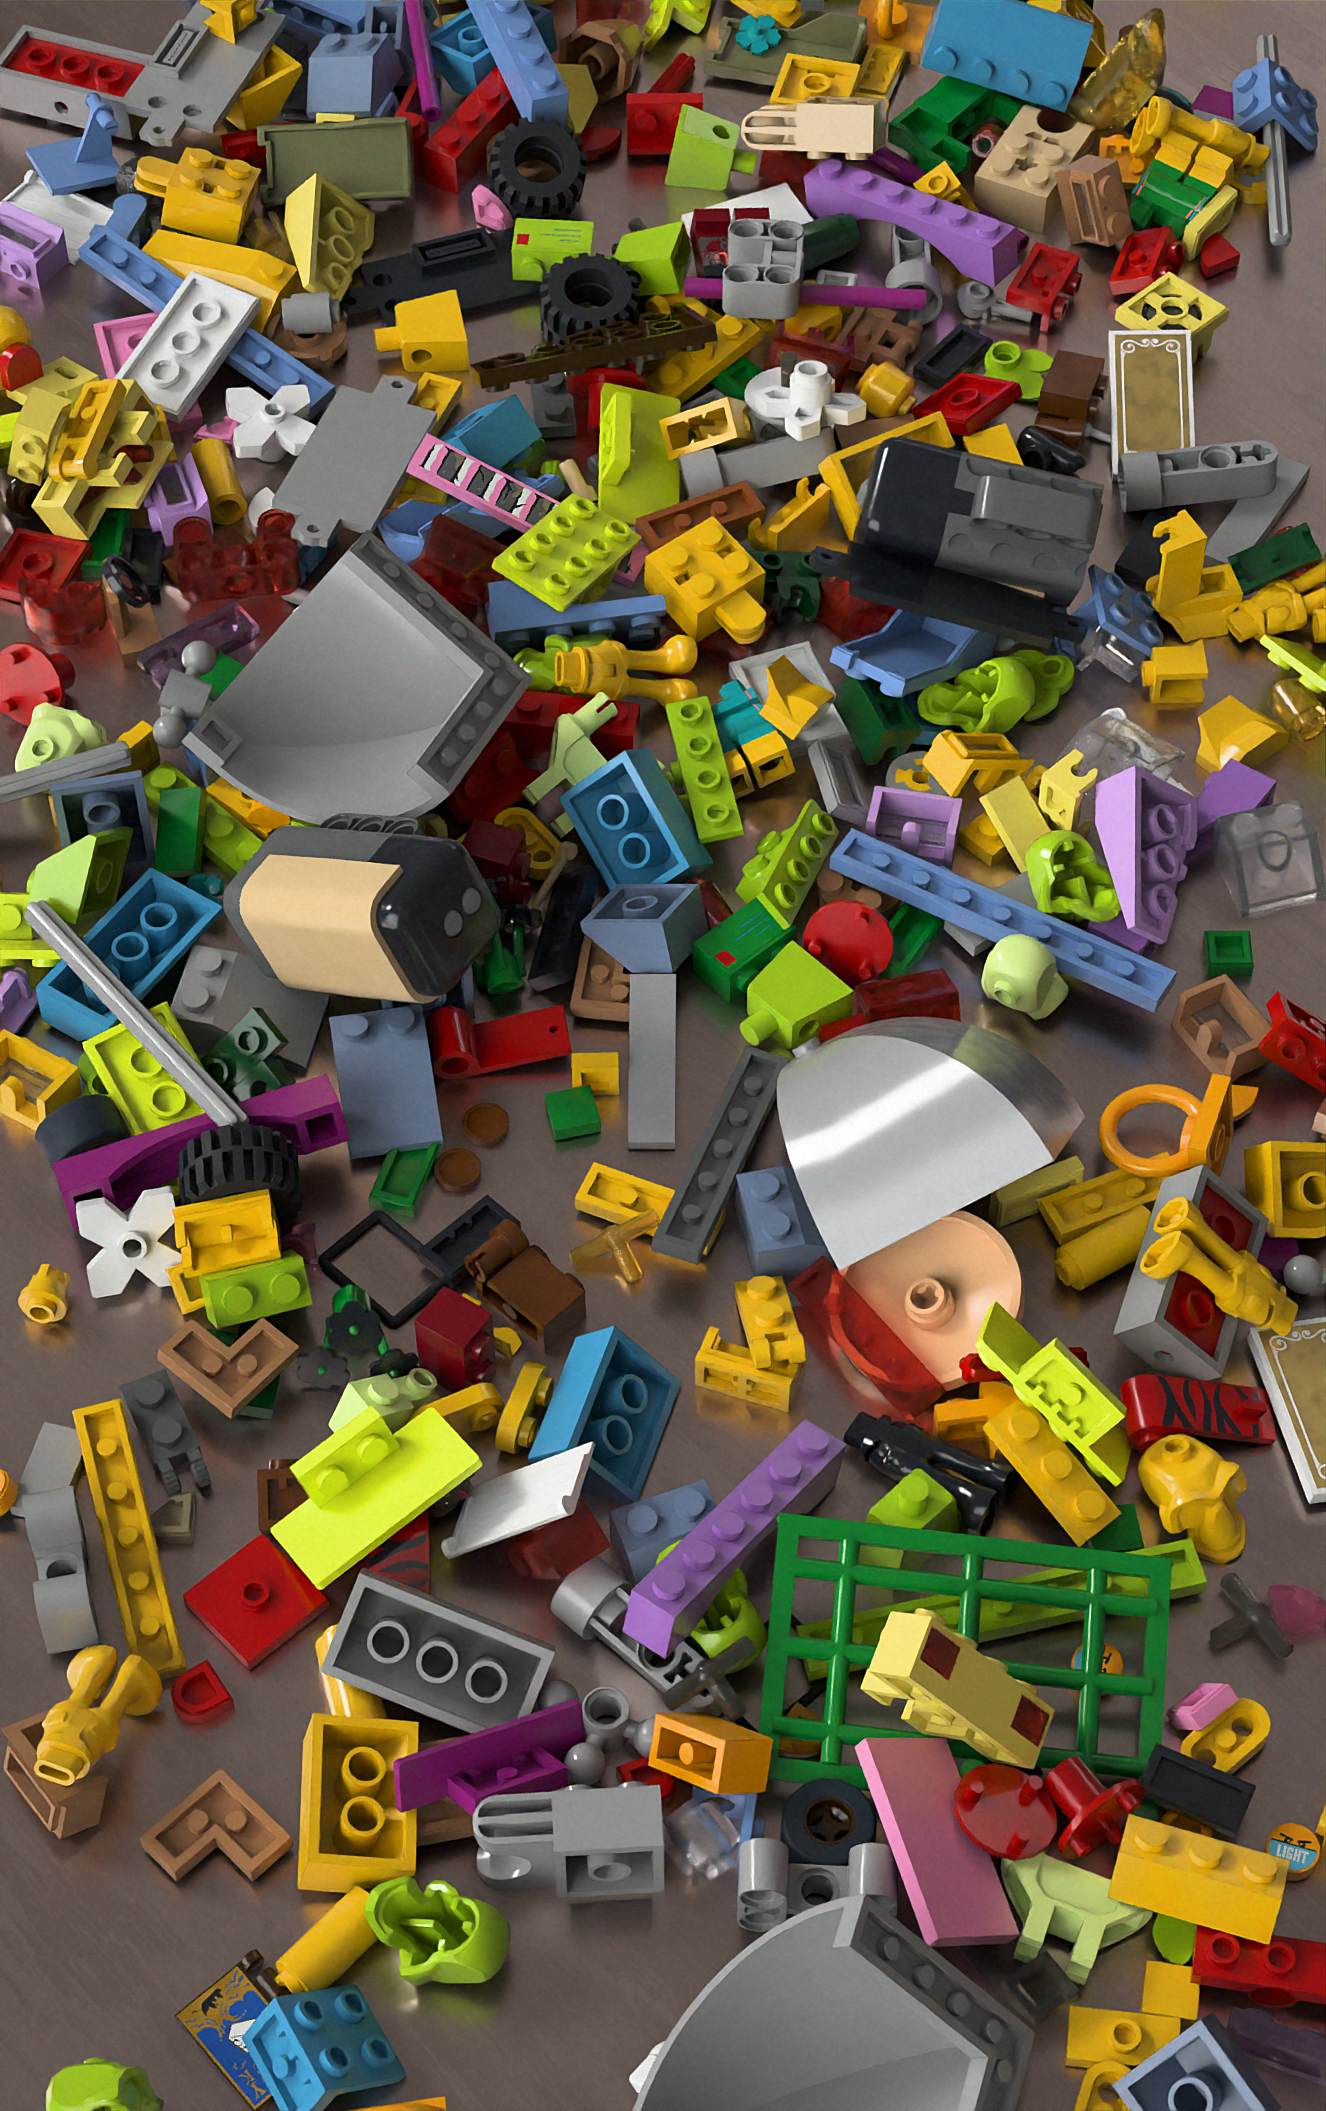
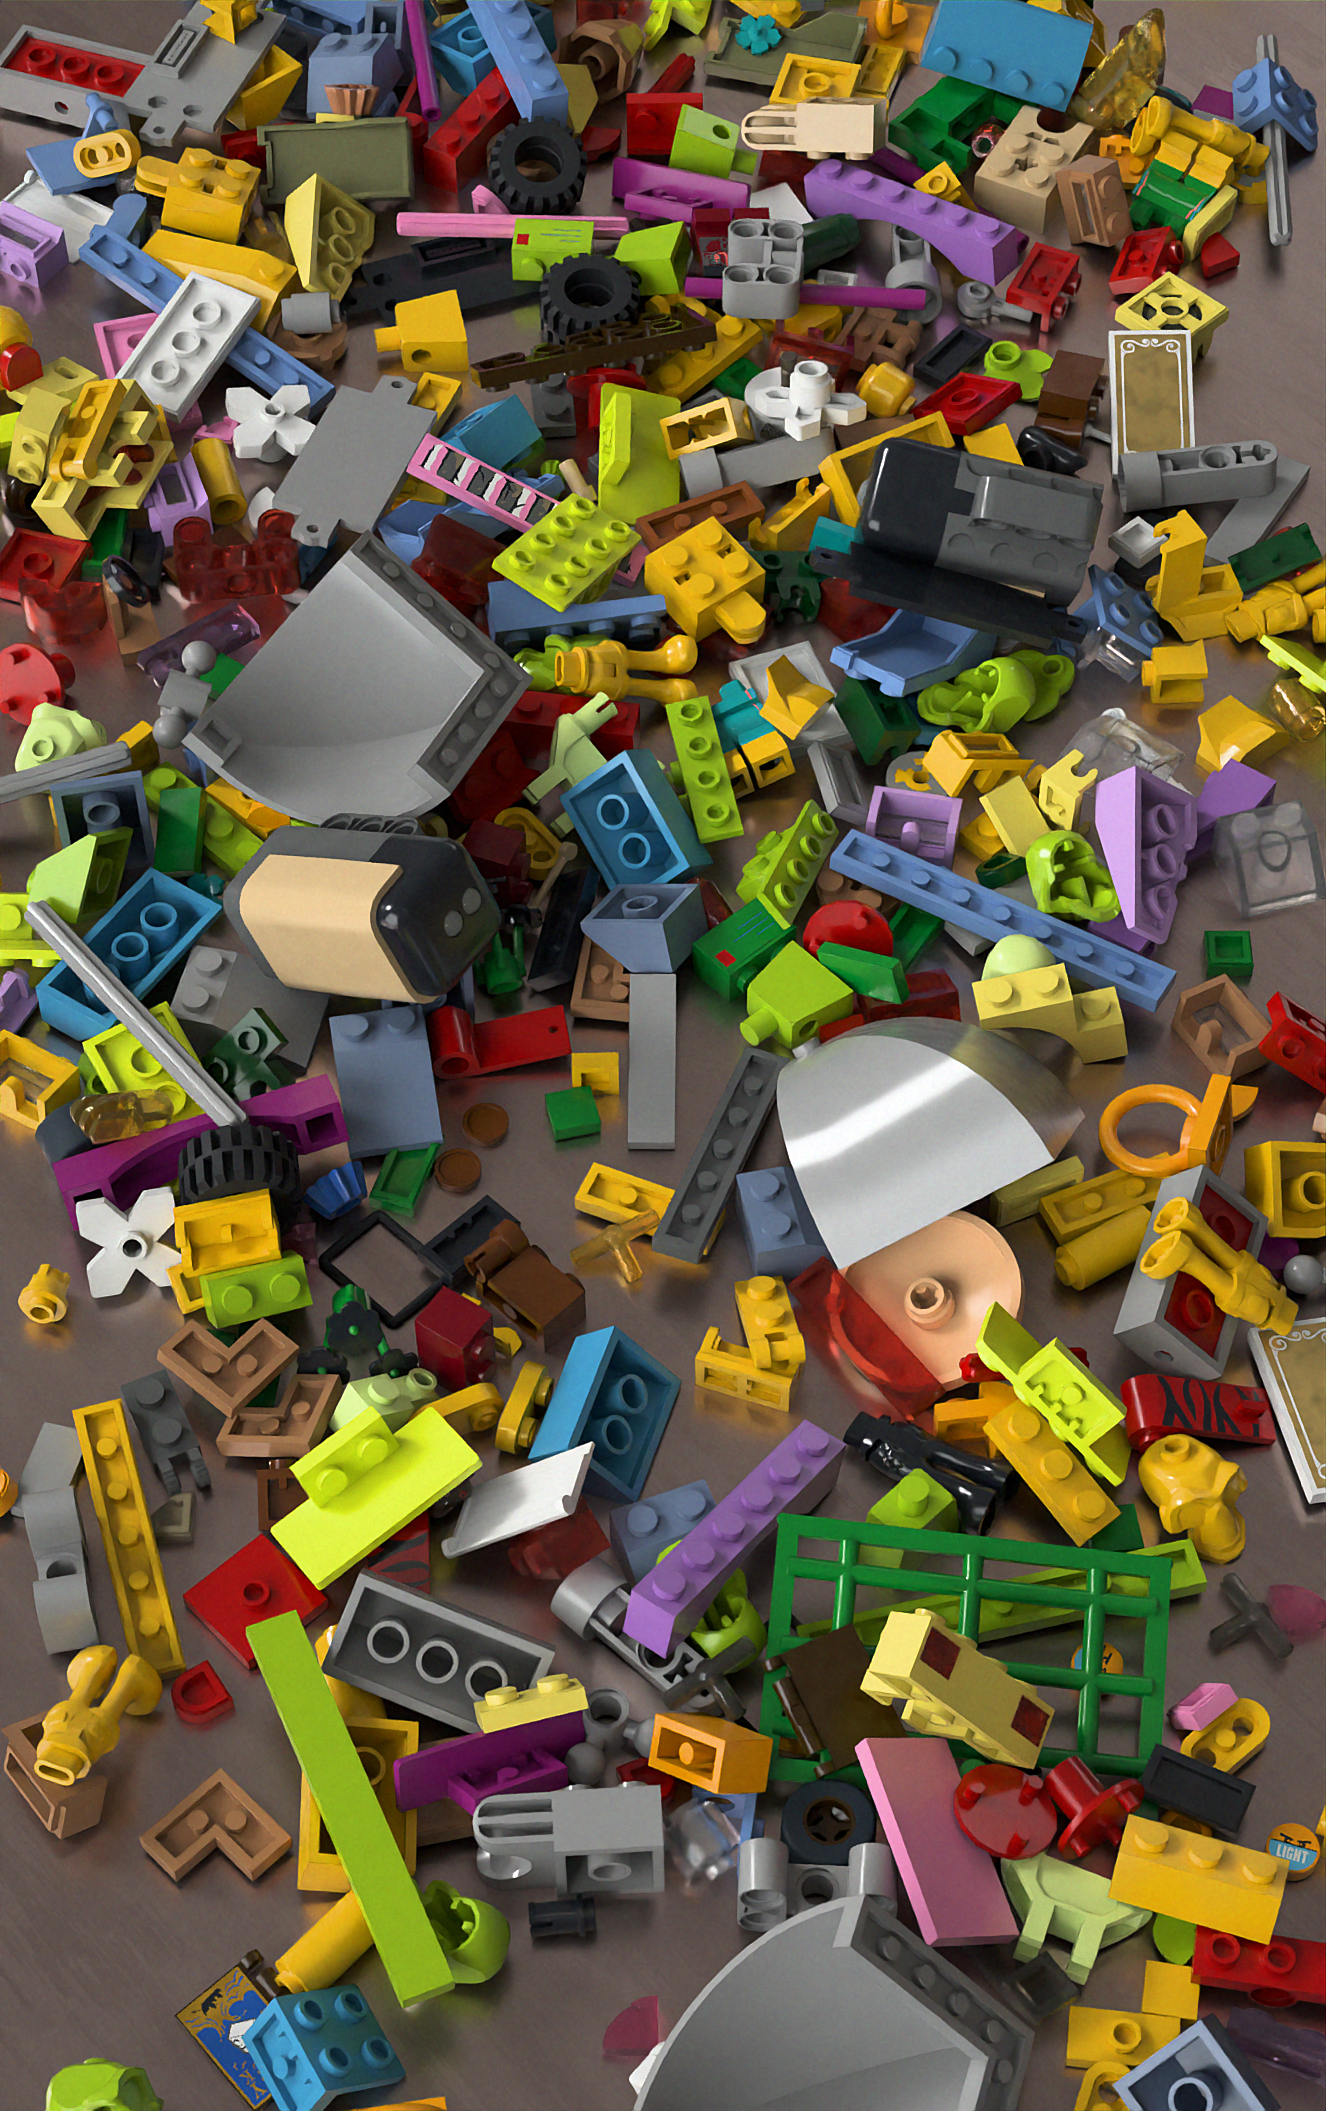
none -> clear yellow arm [70,1089,174,1144]
none -> yellow plate [73,129,141,178]
none -> medium nougat plate [216,1374,344,1458]
none -> lime tile [246,1610,455,2009]
none -> blue piece [302,1161,368,1220]
none -> nougat piece [324,83,380,116]
none -> bright pink axle [397,212,629,240]
none -> light yellow plate [474,1674,589,1733]
none -> black pin [528,1892,597,1938]
none -> clear pink tile [603,1995,658,2056]
none -> magenta bracket [611,157,751,227]
none -> dark brown piece [762,1623,908,1780]
none -> teal tile [807,515,855,554]
none -> green tile [816,941,910,1005]
none -> light yellow arch [972,963,1128,1064]
none -> dark green tile [975,852,1028,889]
none -> white tile [1108,516,1168,569]

